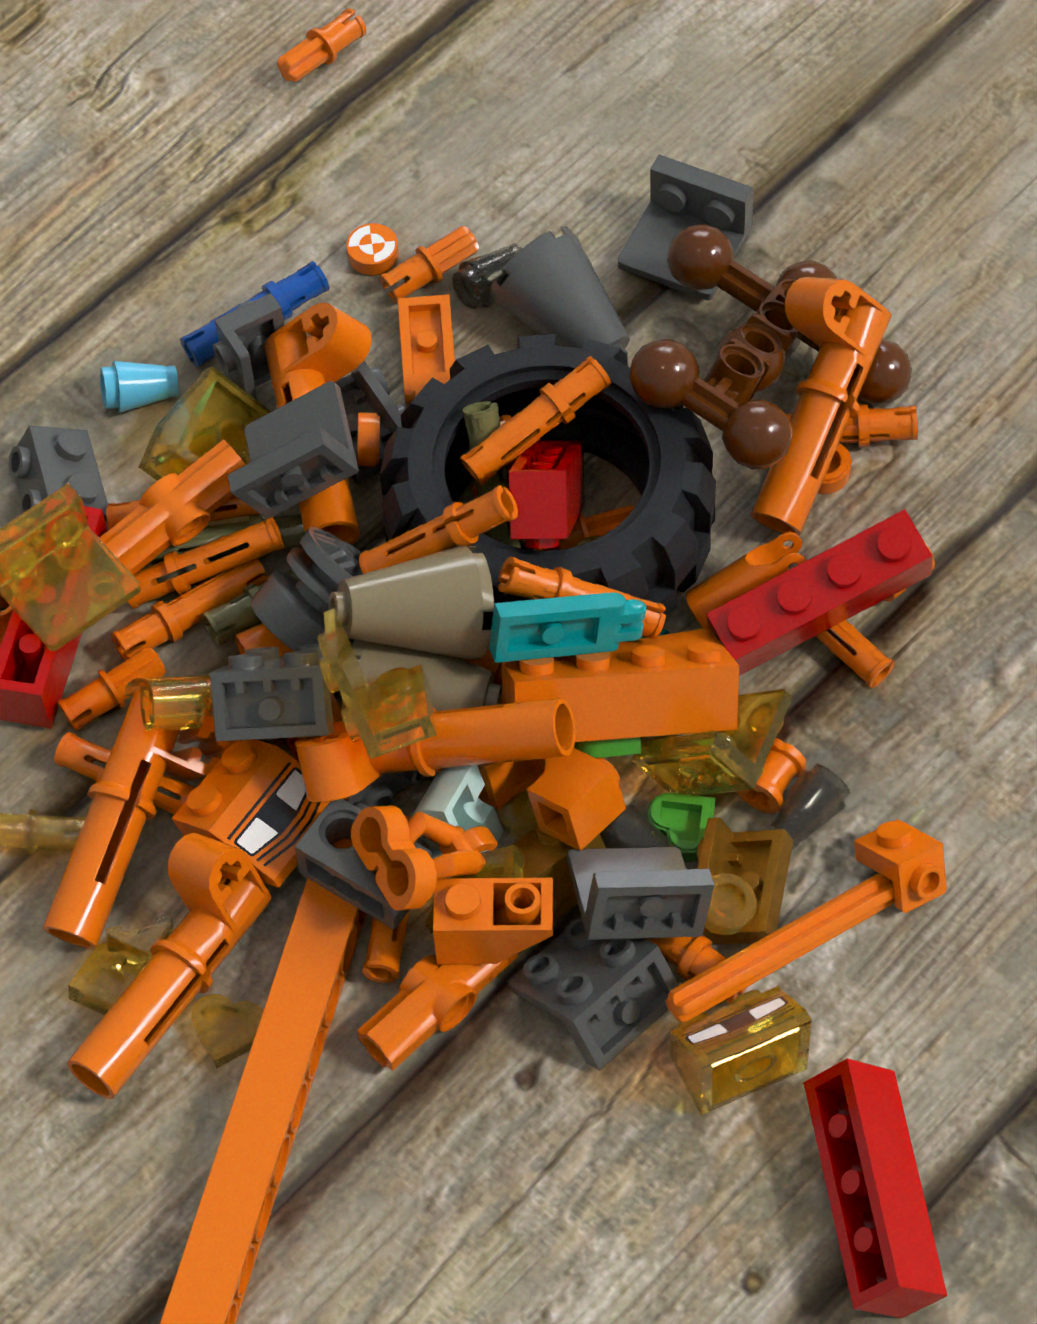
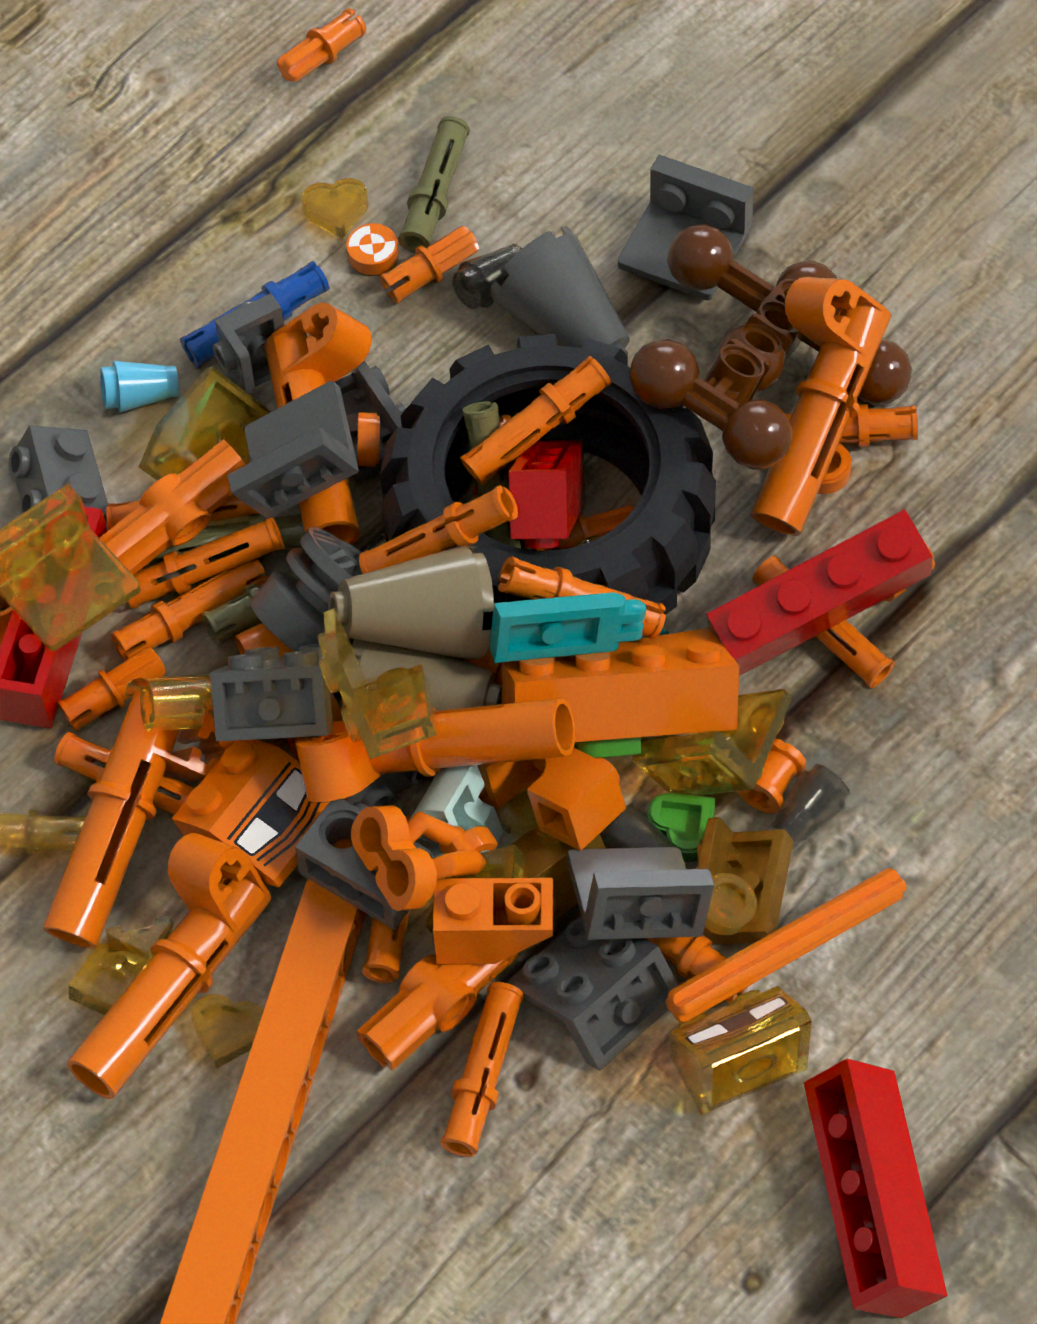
orange hinge [397,294,455,405] -> none
orange piece [685,532,806,628] -> none
orange bracket [854,819,947,913] -> none
none -> clear yellow tile [301,178,369,239]
none -> olive pin [398,116,470,253]
none -> orange pin [440,982,524,1157]

